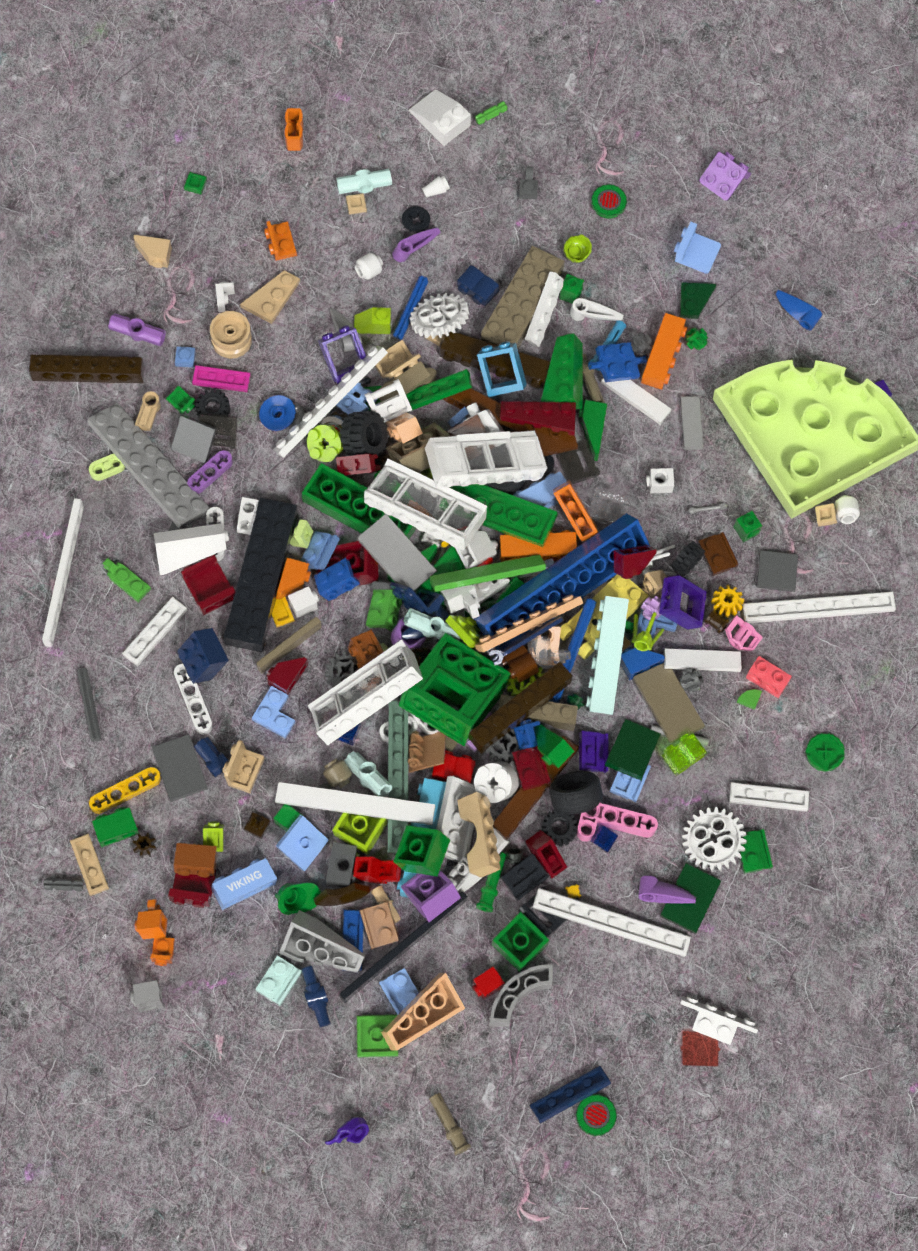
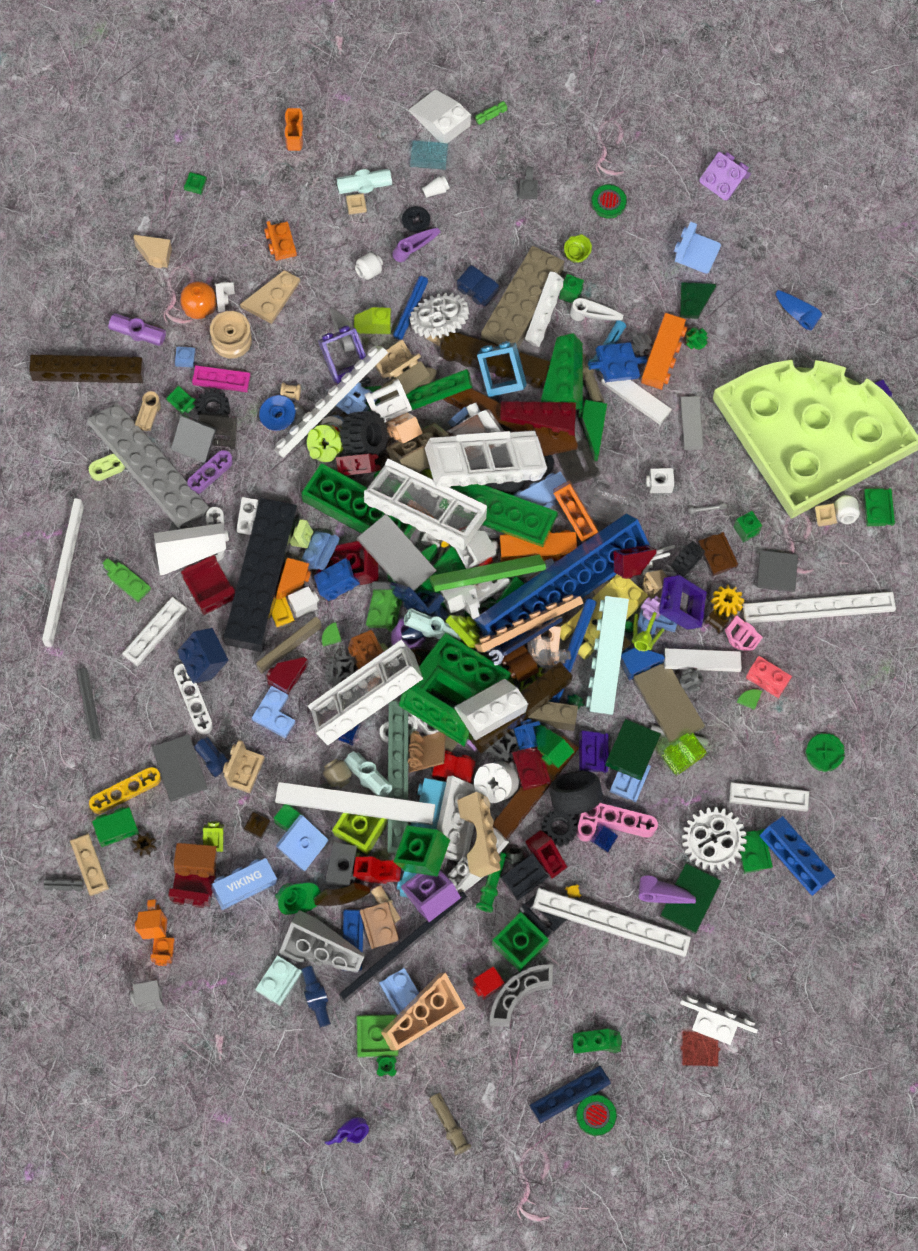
none -> orange cylinder [180,281,217,319]
none -> tan bush [280,382,301,401]
none -> bright green tile [322,622,341,647]
none -> green plate [376,1056,397,1077]
none -> clear light blue plate [410,141,448,170]
none -> white slope [454,679,528,740]
none -> green bracket [573,1029,622,1054]
none -> blue brick [760,816,835,896]
none -> green plate [863,488,895,526]

